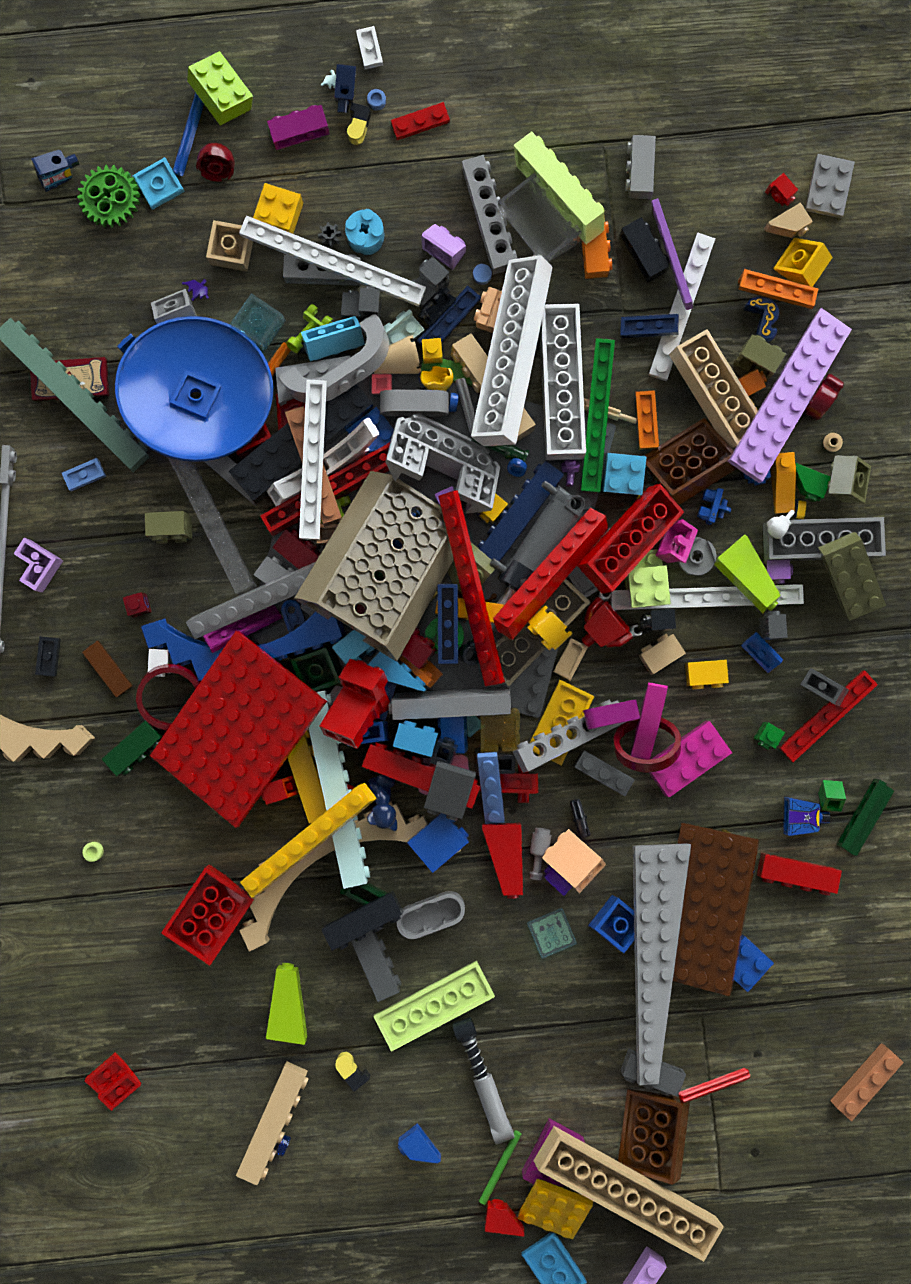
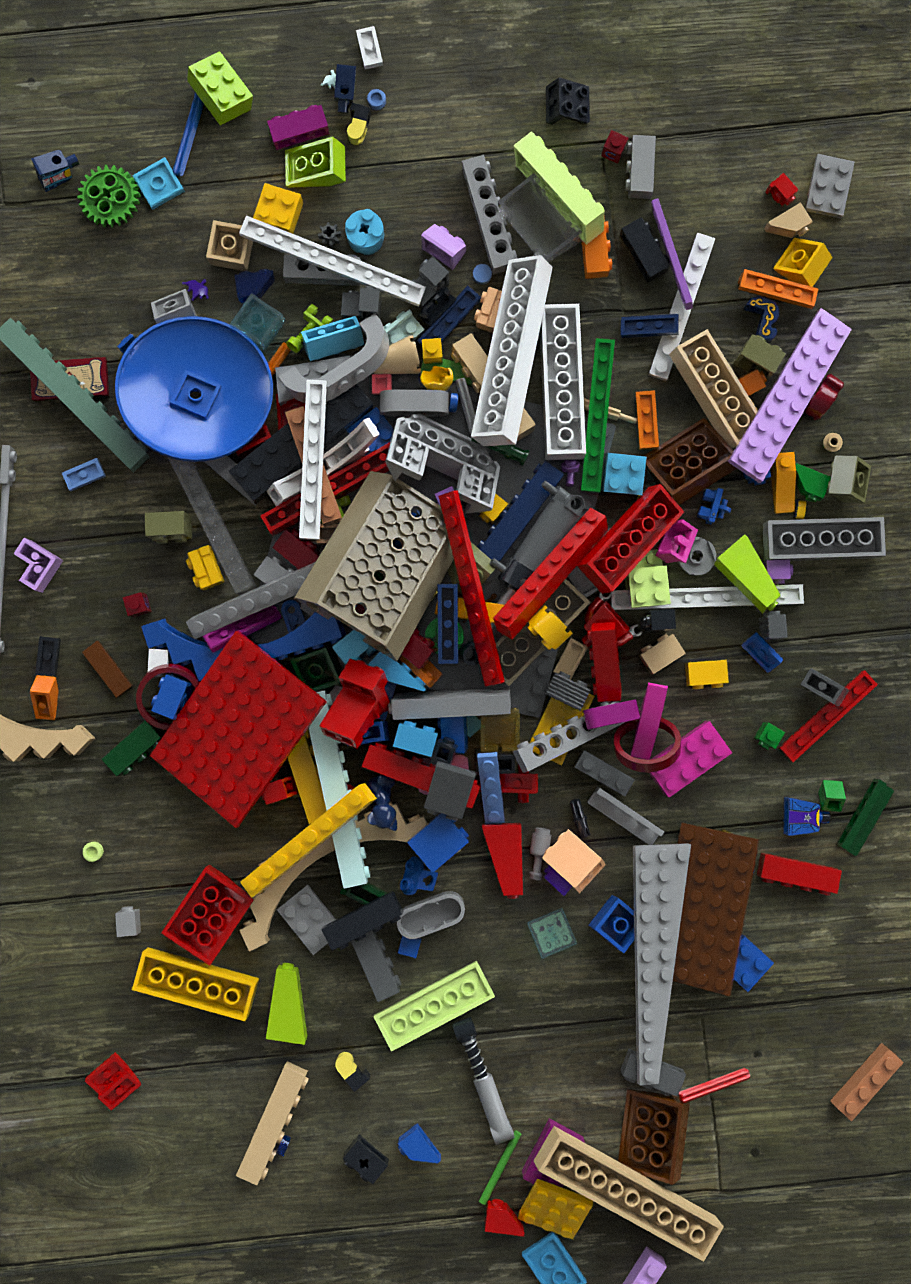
dark red cylinder [196,143,235,182] -> none
red plate [391,102,450,141] -> none
blue tile [507,458,527,477] -> none
white piece [766,510,795,539] -> none
olive brick [818,532,886,621] -> none
none -> orange slope [30,675,59,720]
none -> light grey brick [115,906,141,937]
none -> yellow brick [132,947,259,1021]
none -> blue brick [151,674,194,720]
none -> yellow brick [186,545,225,591]
none -> clear blue slope [235,269,275,303]
none -> light grey plate [277,885,336,955]
none -> lime slope [285,137,346,188]
none -> black brick [343,1134,389,1184]
none -> blue tile [398,935,422,958]
none -> blue bracket [400,857,438,895]
none -> dark grey brick [544,671,590,711]
none -> black bracket [546,77,590,125]
none -> light grey fence [587,786,664,845]
none -> red brick [588,622,622,702]
none -> dark red brick [601,130,629,164]

